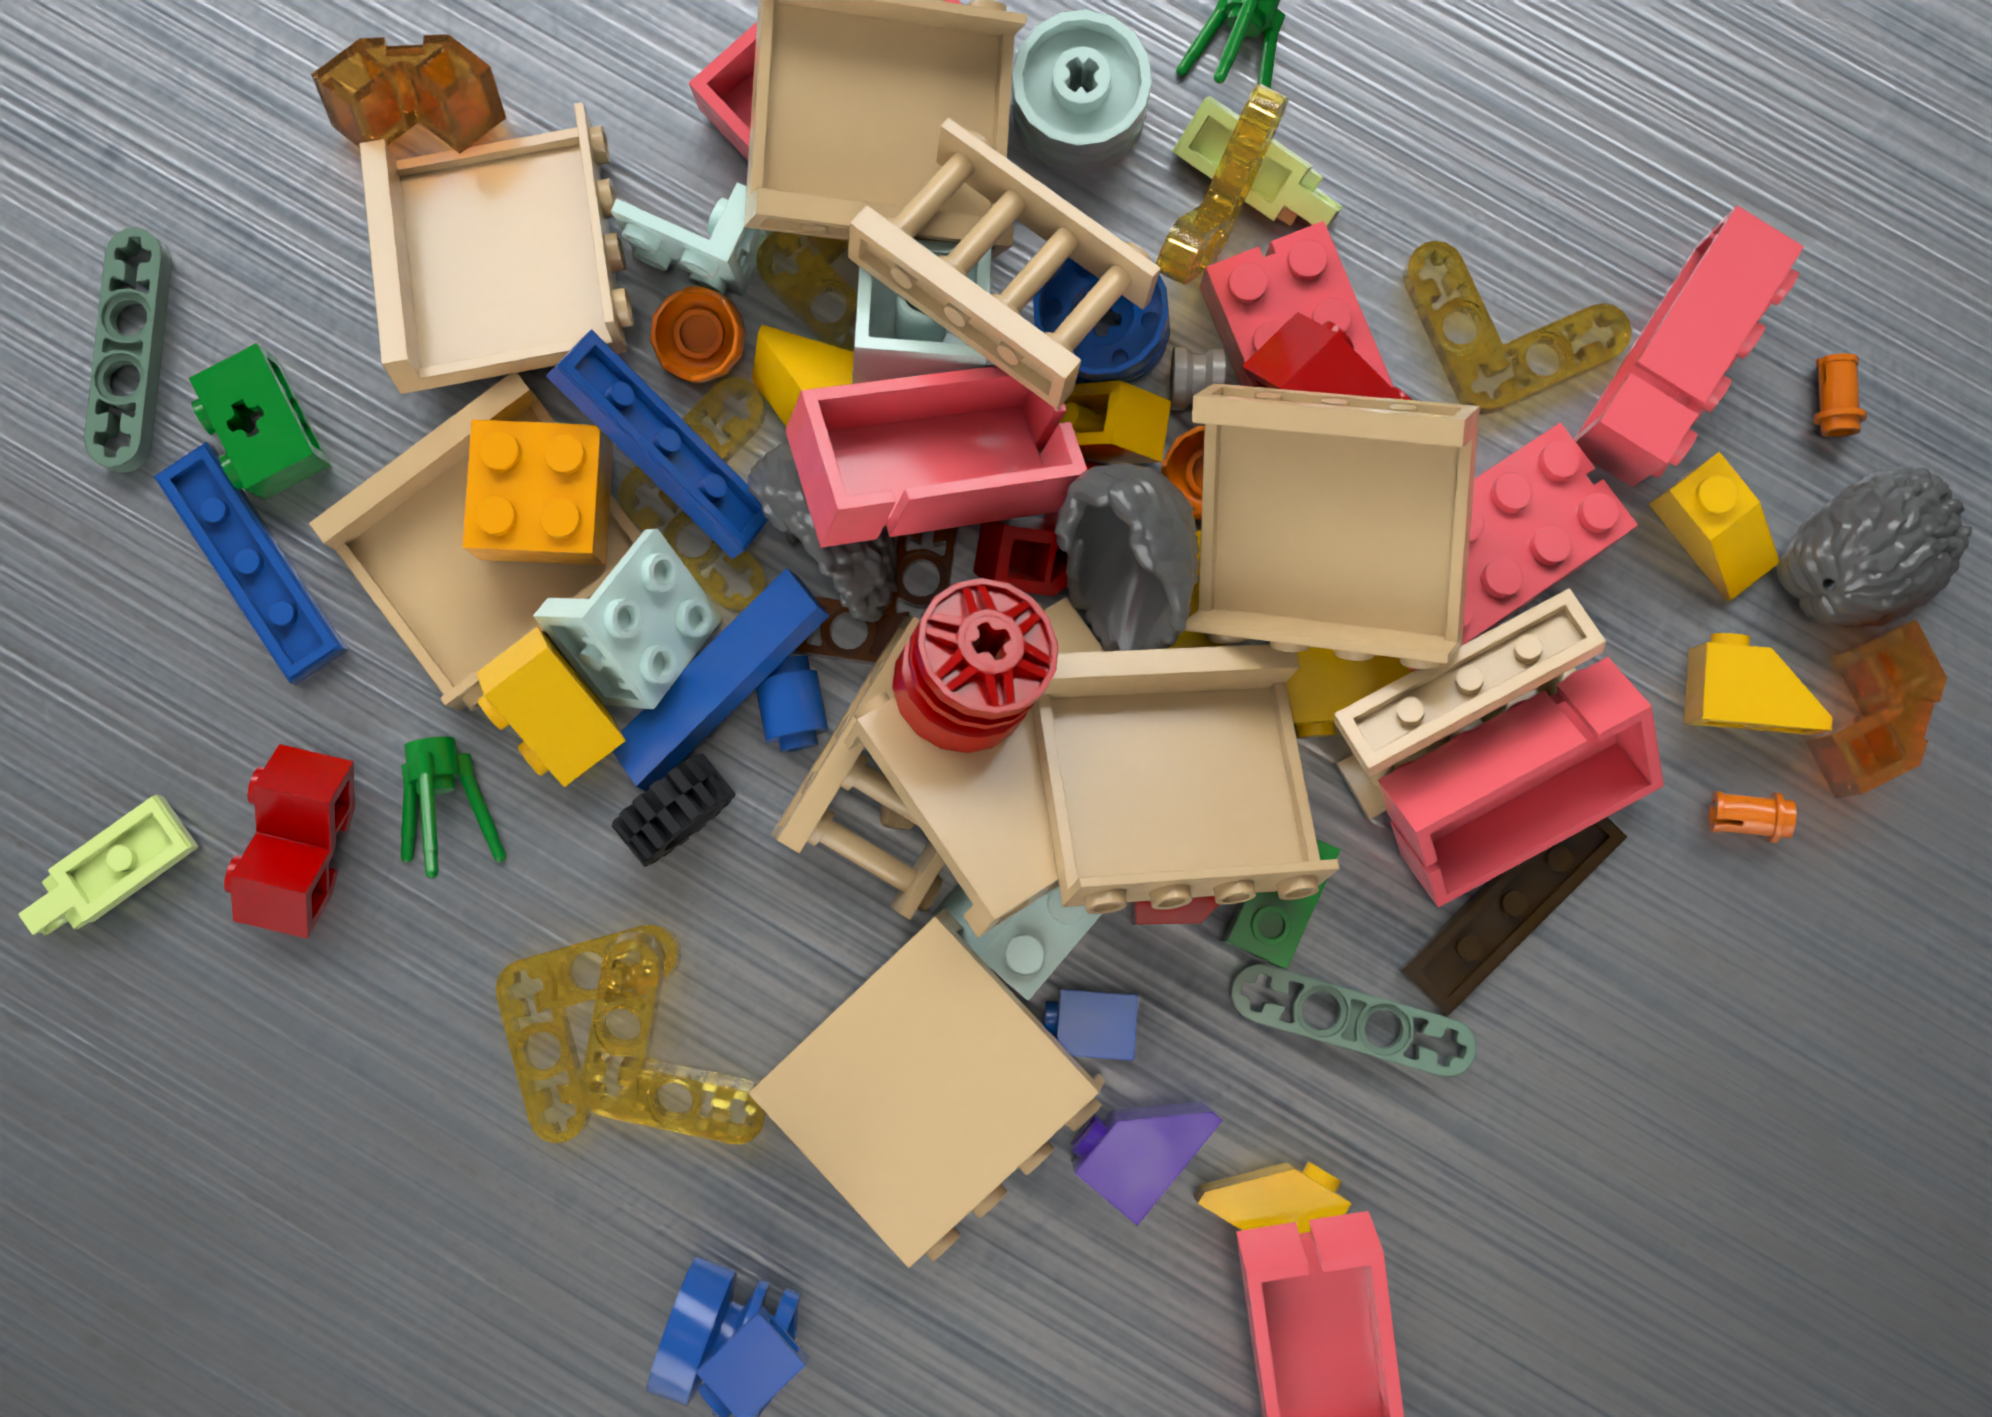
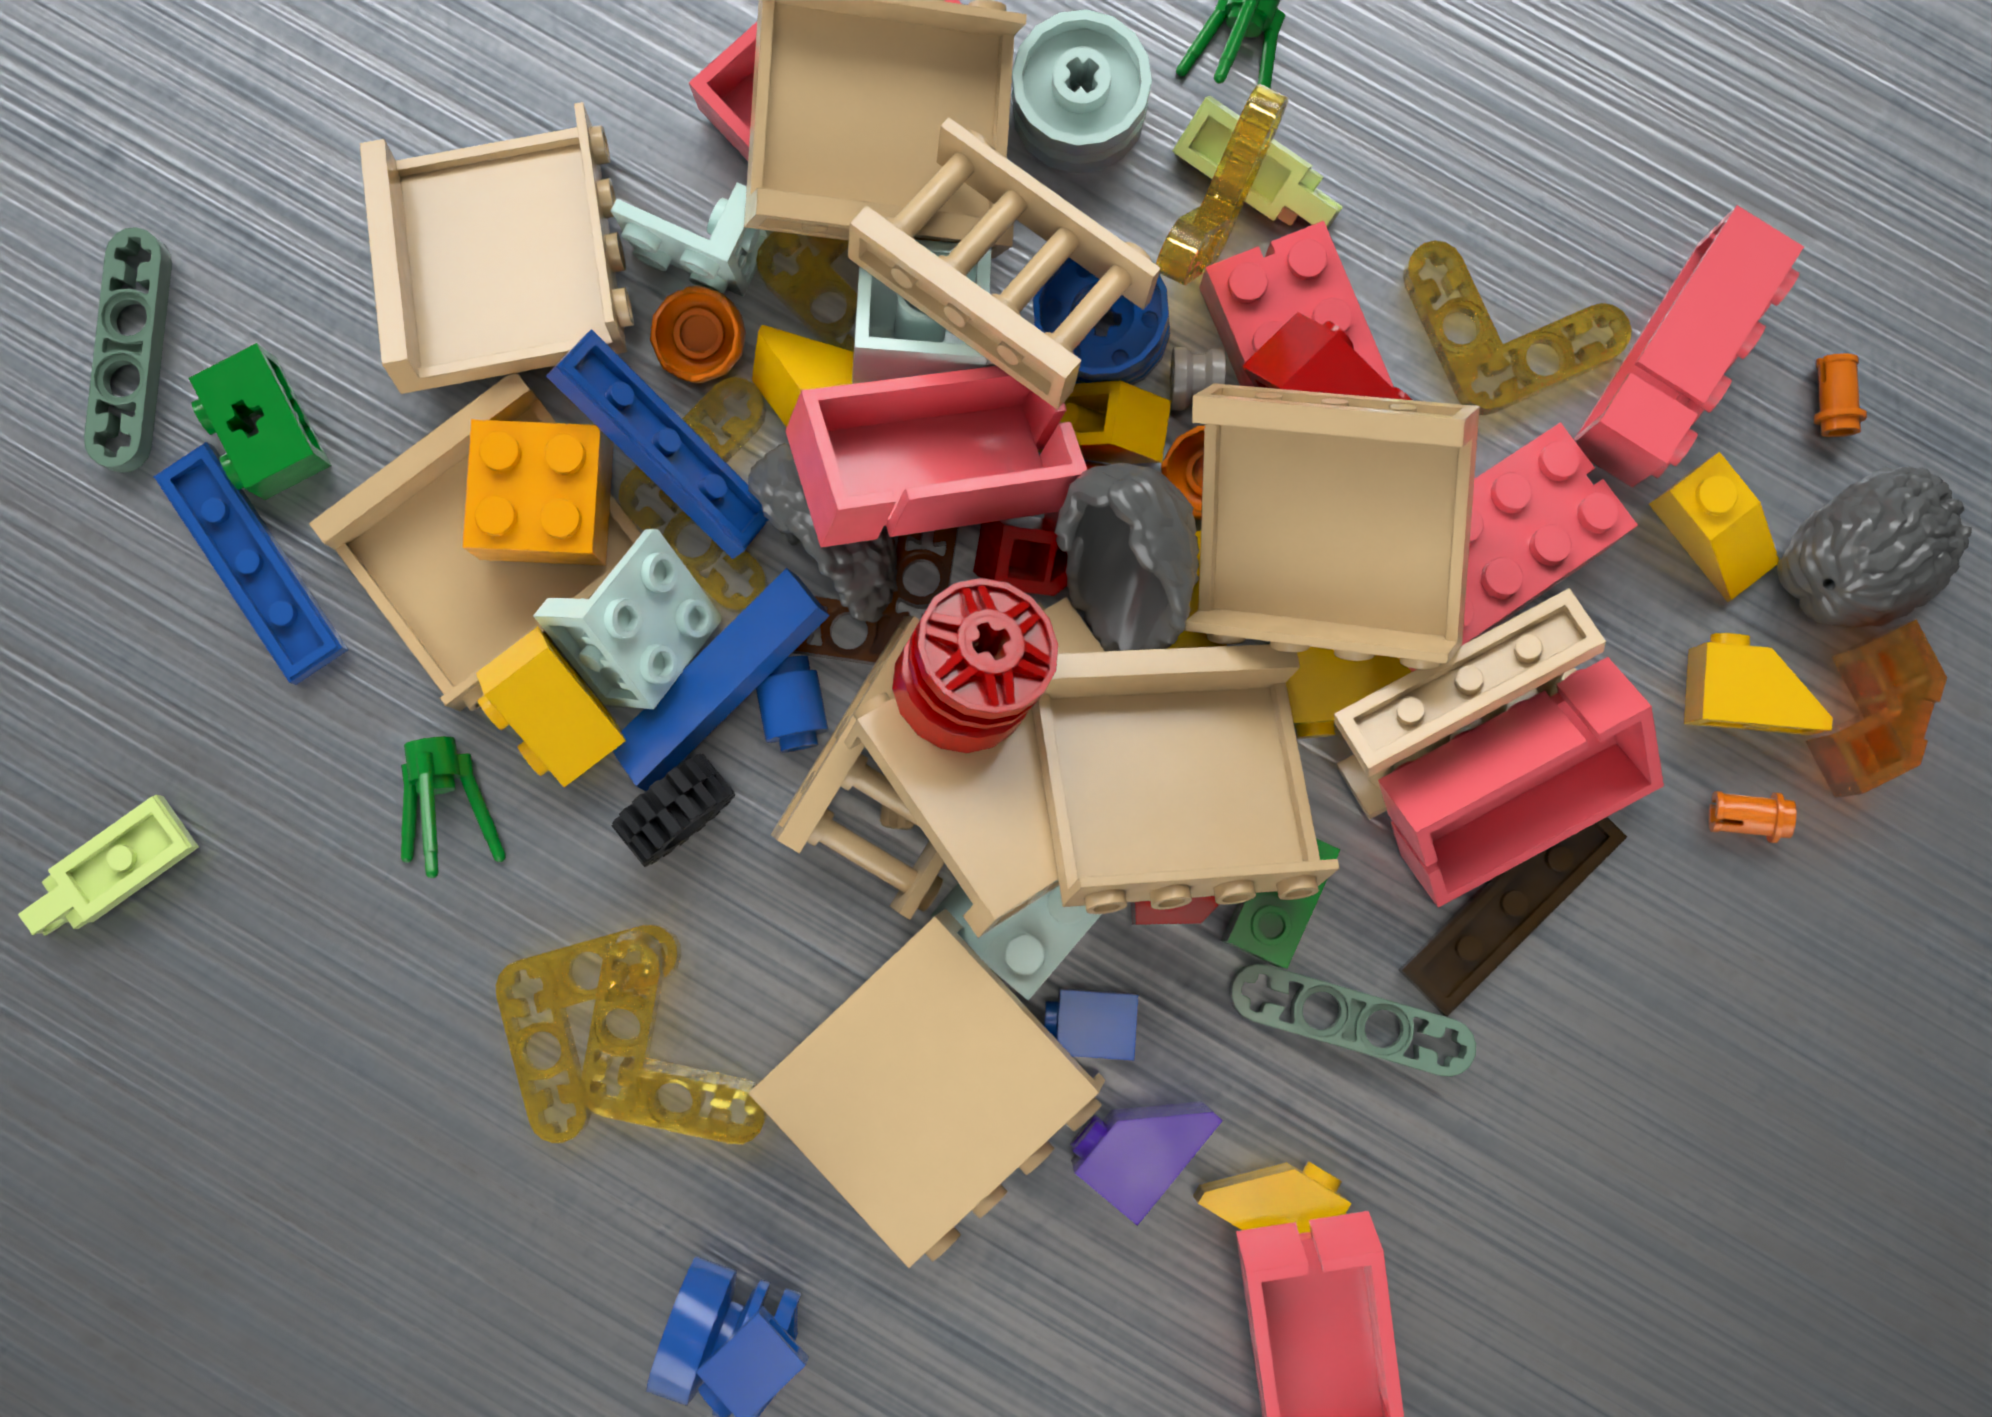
red brick [224,744,355,939] -> none
clear orange brick [311,34,506,154] -> none

